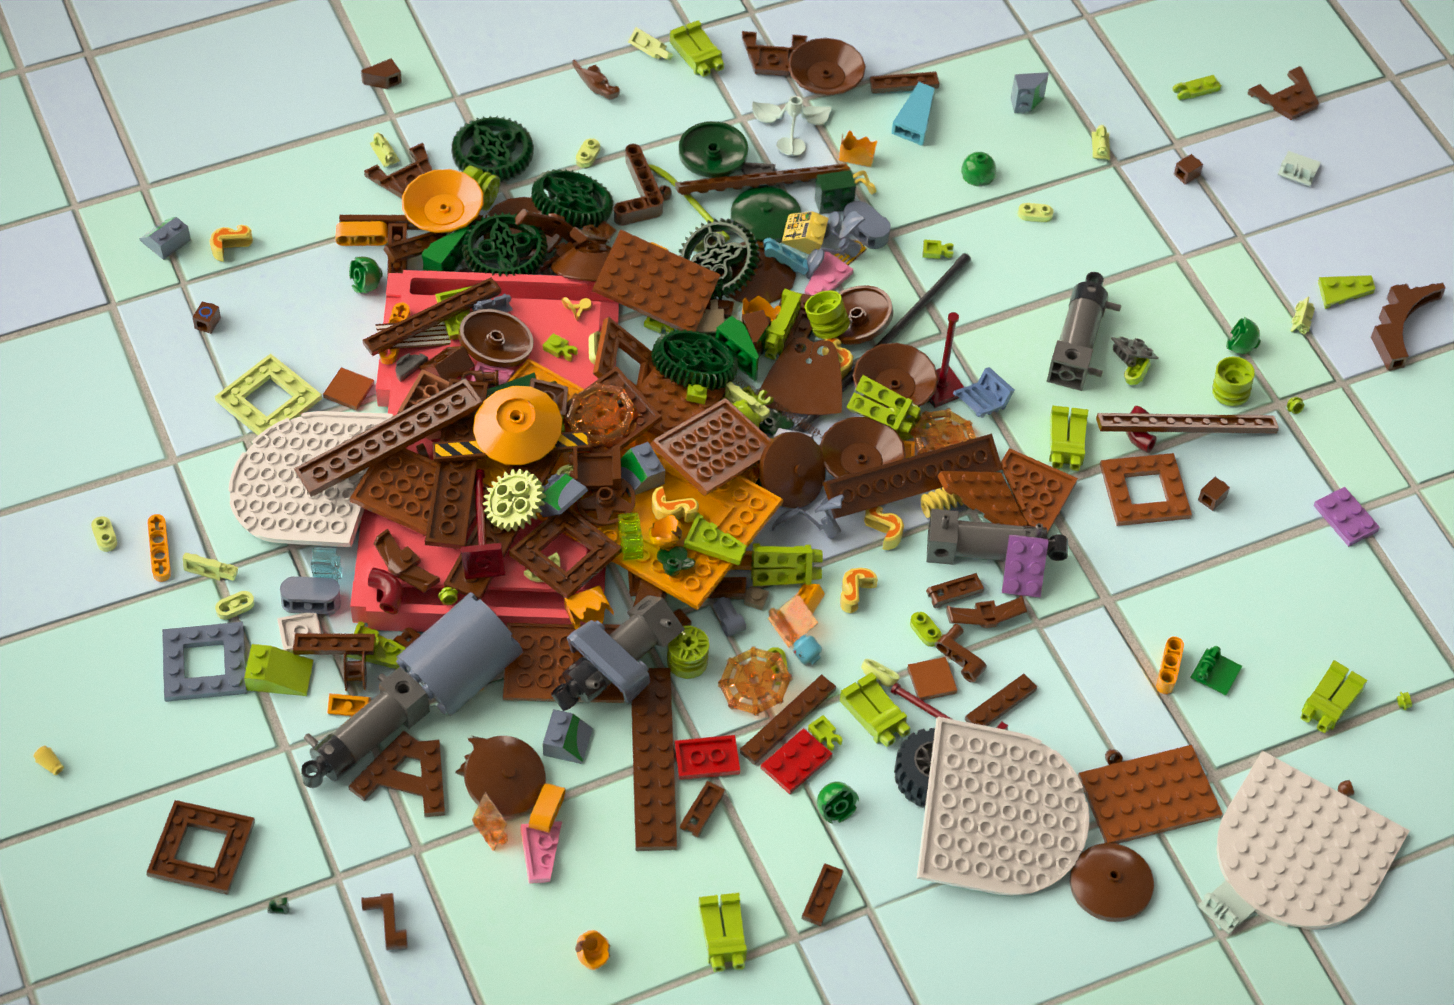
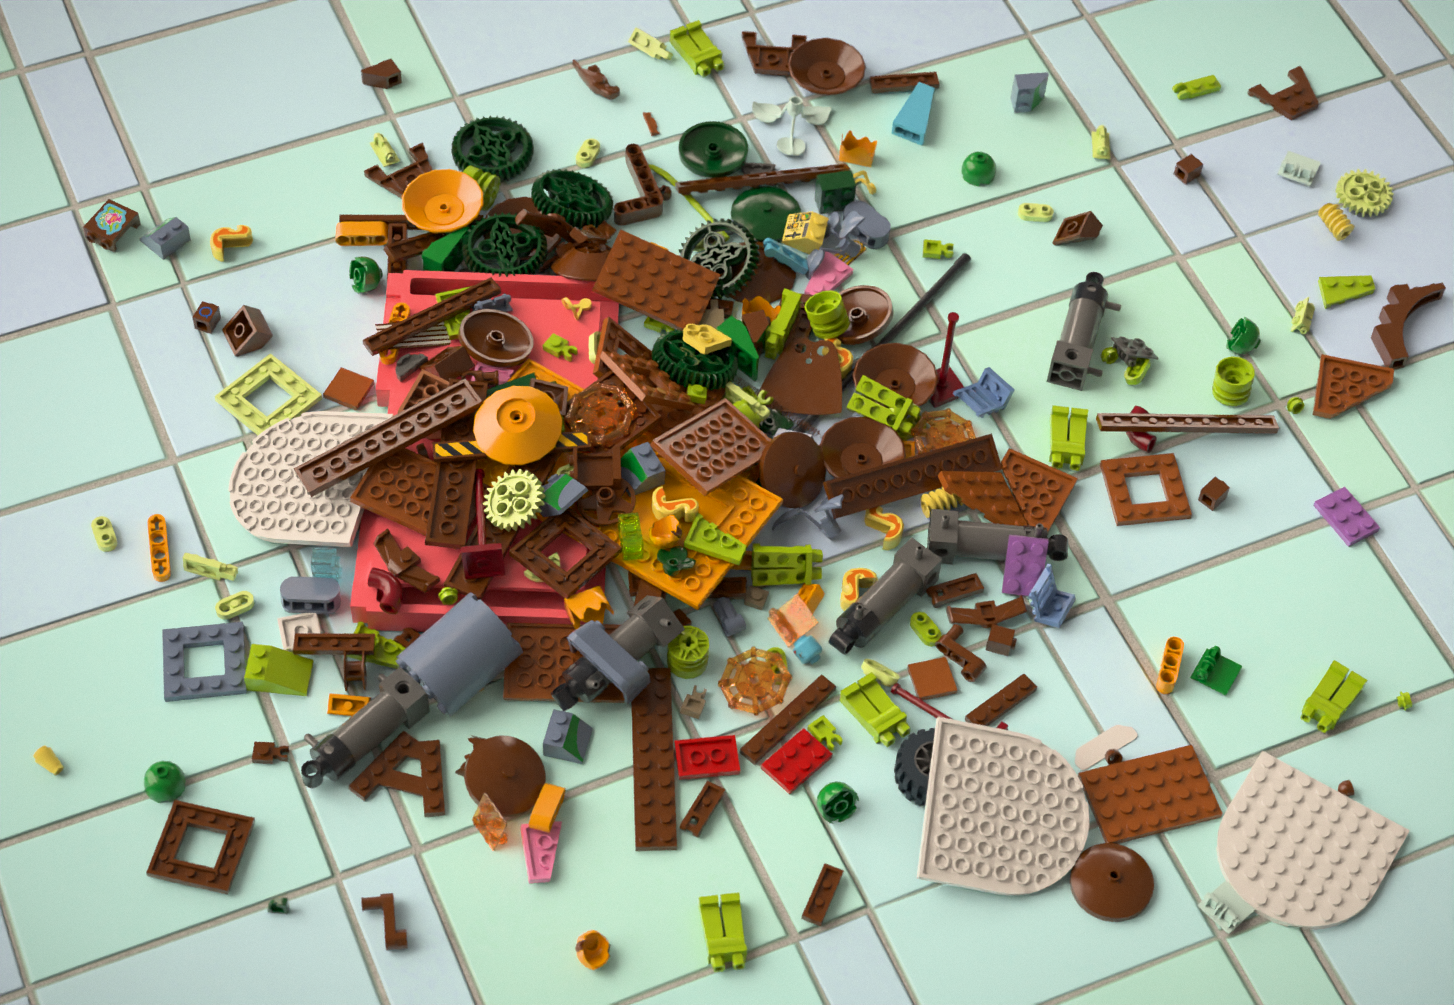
none -> reddish brown panel [83,199,141,252]
none -> green cylinder [143,760,186,803]
none -> reddish brown slope [222,305,273,357]
none -> reddish brown plate [252,741,289,764]
none -> dark orange plate [599,351,696,412]
none -> dark orange piece [643,112,660,136]
none -> dark tan plate [680,685,707,719]
none -> light yellow plate [683,324,732,354]
none -> dark grey piece [828,537,942,655]
none -> reddish brown brick [985,624,1017,656]
none -> medium blue plate [1028,564,1076,628]
none -> reddish brown slope [1052,211,1103,245]
none -> white sticker [1074,725,1138,770]
none -> lime plate [1101,347,1118,364]
none -> dark orange plate [1312,354,1394,419]
none -> light yellow piece [1318,203,1355,241]
none -> yellowish green gear [1335,169,1394,217]

